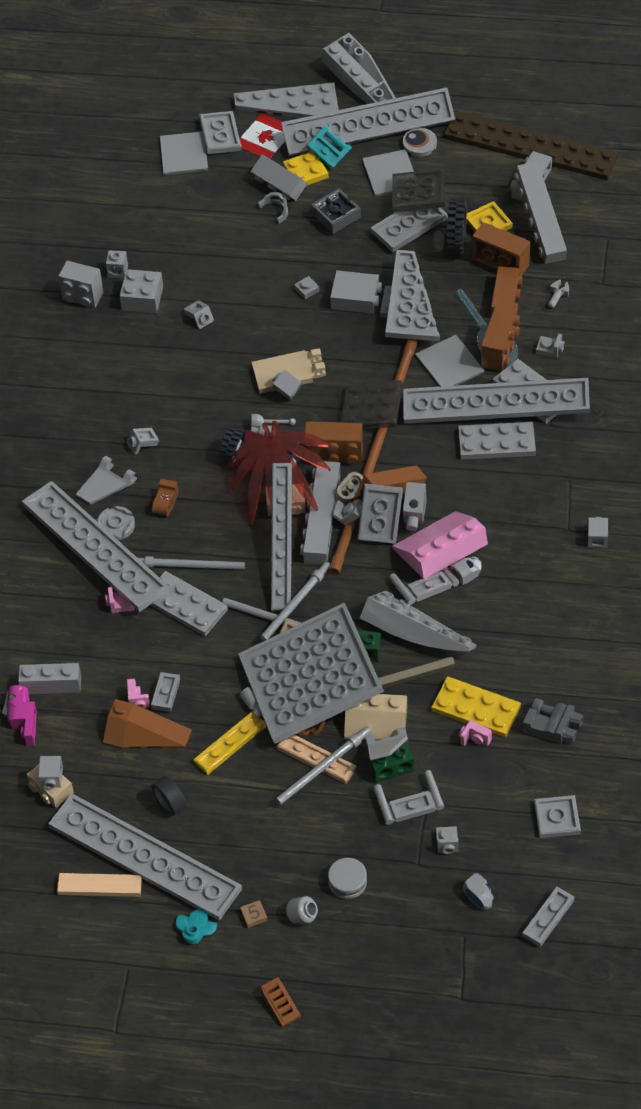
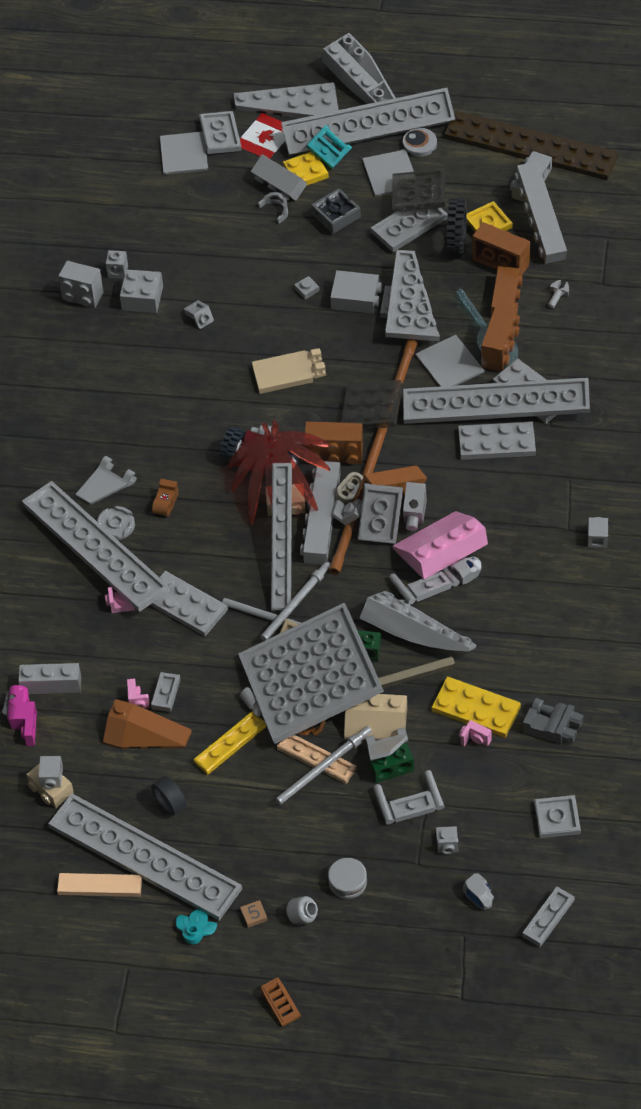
light grey bracket [127,428,159,454] -> none
light grey bar [138,556,245,570] -> none
light grey hinge [251,414,296,429] -> none
light grey brick [272,369,302,400] -> none
light grey bracket [536,334,565,359] -> none

